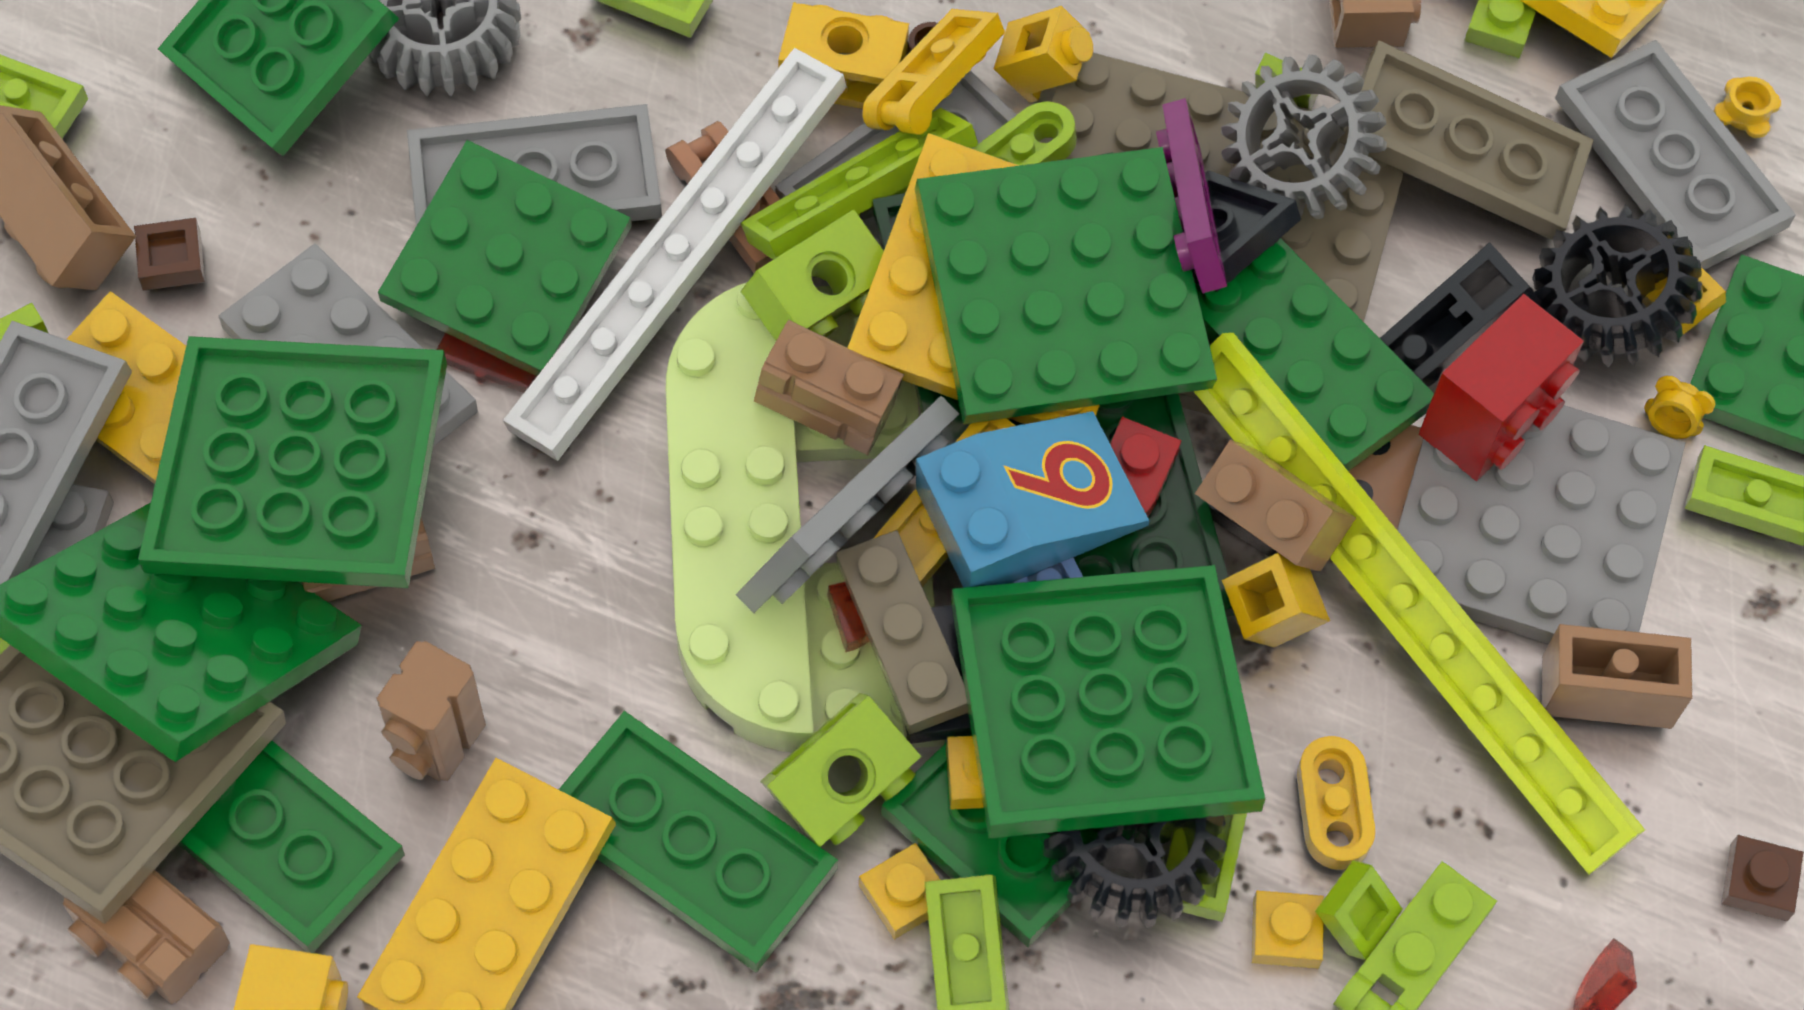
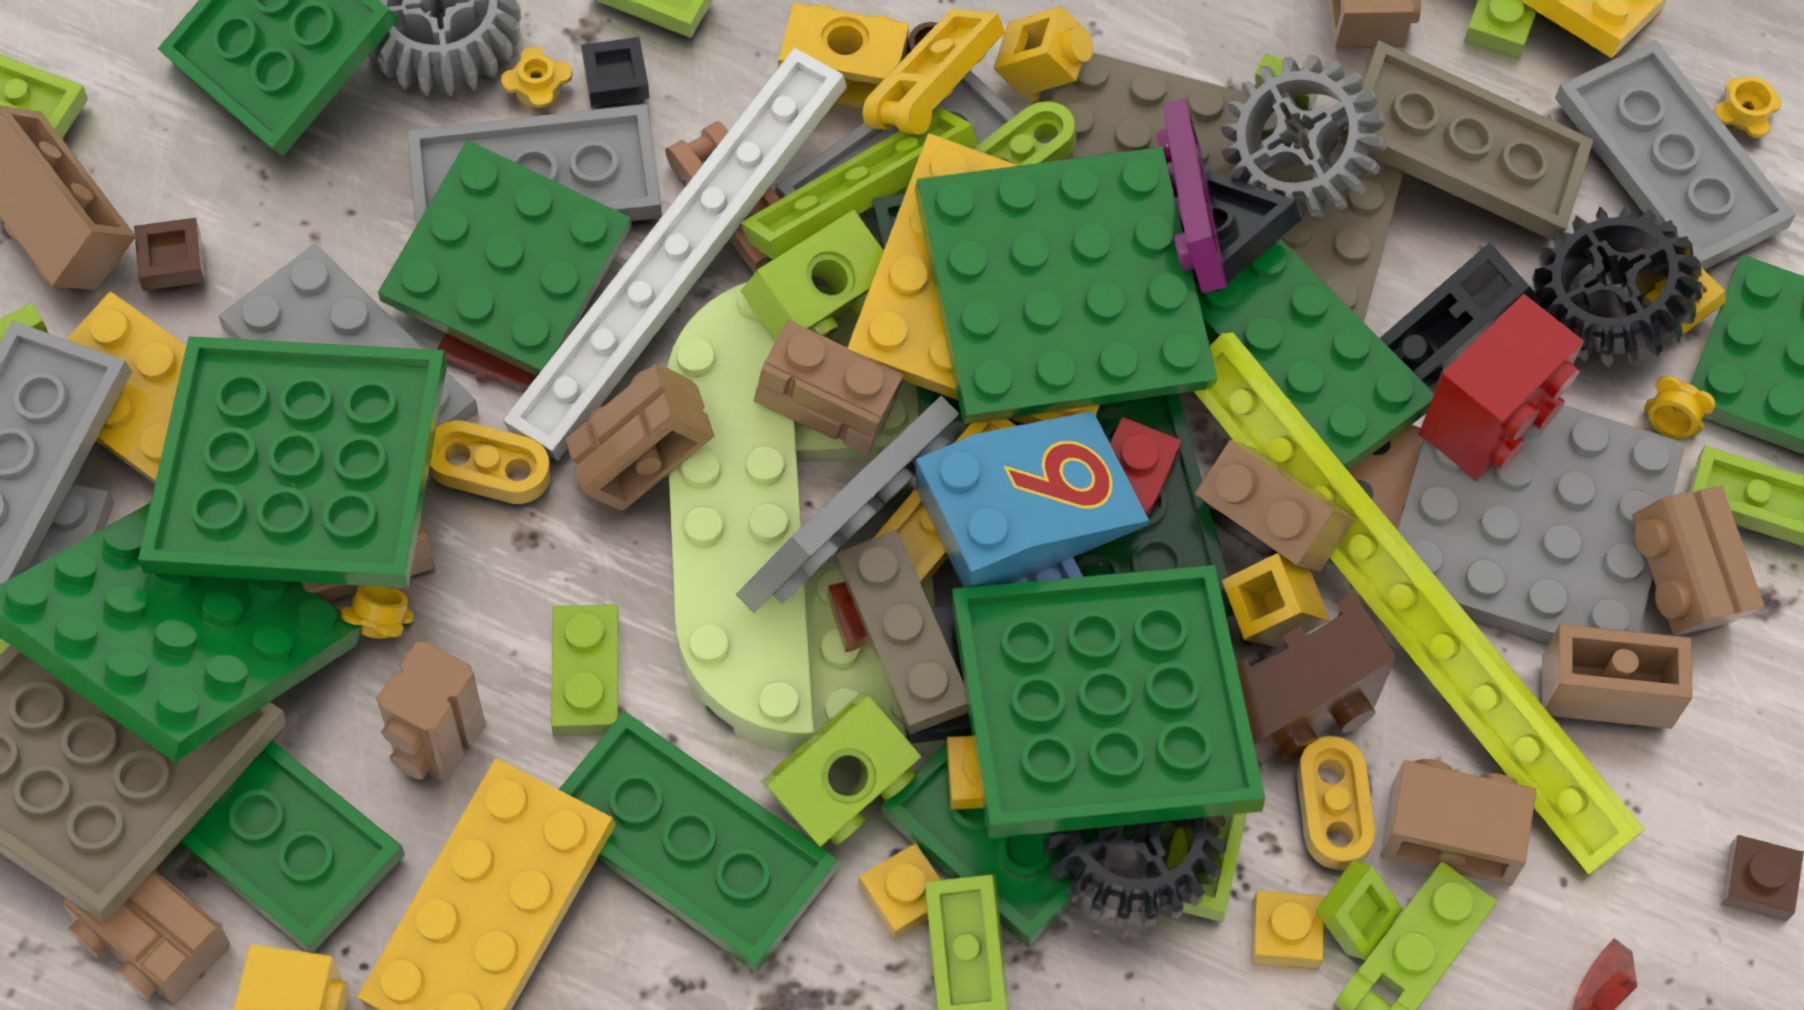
none -> yellow plate [340,586,414,639]
none -> yellow plate [429,420,551,504]
none -> yellow plate [501,46,572,109]
none -> lime plate [551,604,619,736]
none -> medium nougat brick [566,363,715,511]
none -> black plate [581,37,650,107]
none -> reddish brown wedge [1237,592,1397,773]
none -> medium nougat brick [1380,759,1536,886]
none -> medium nougat brick [1632,486,1765,636]

